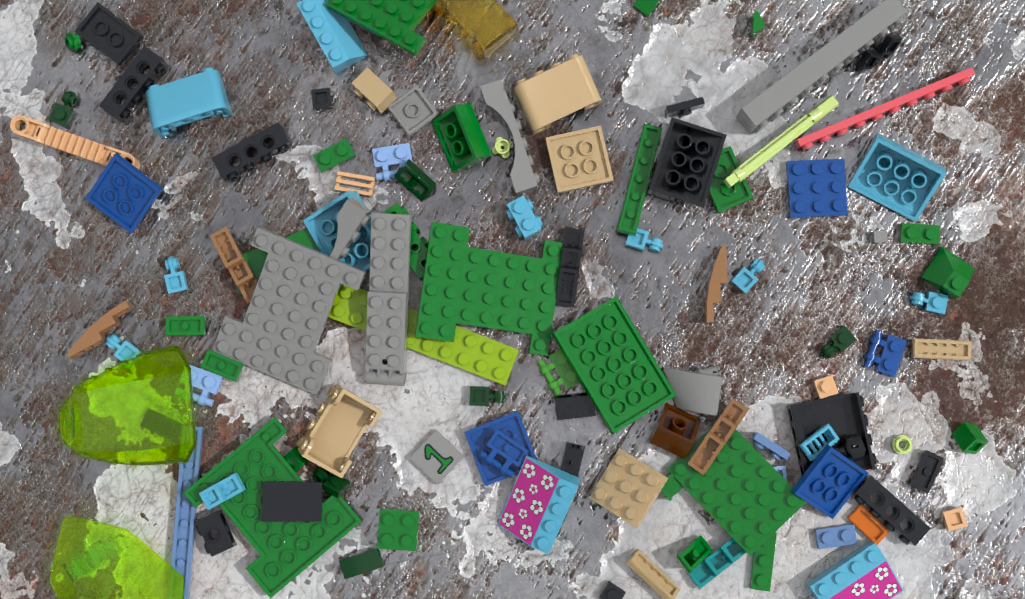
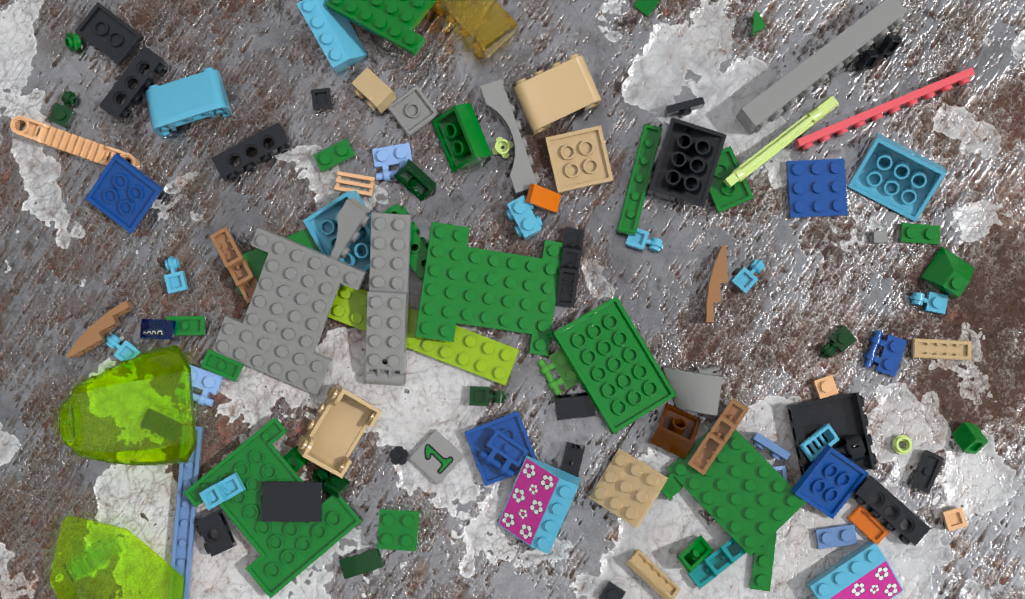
none -> clear blue slope [140,319,176,340]
none -> black plate [389,446,408,465]
none -> orange tile [526,184,561,213]

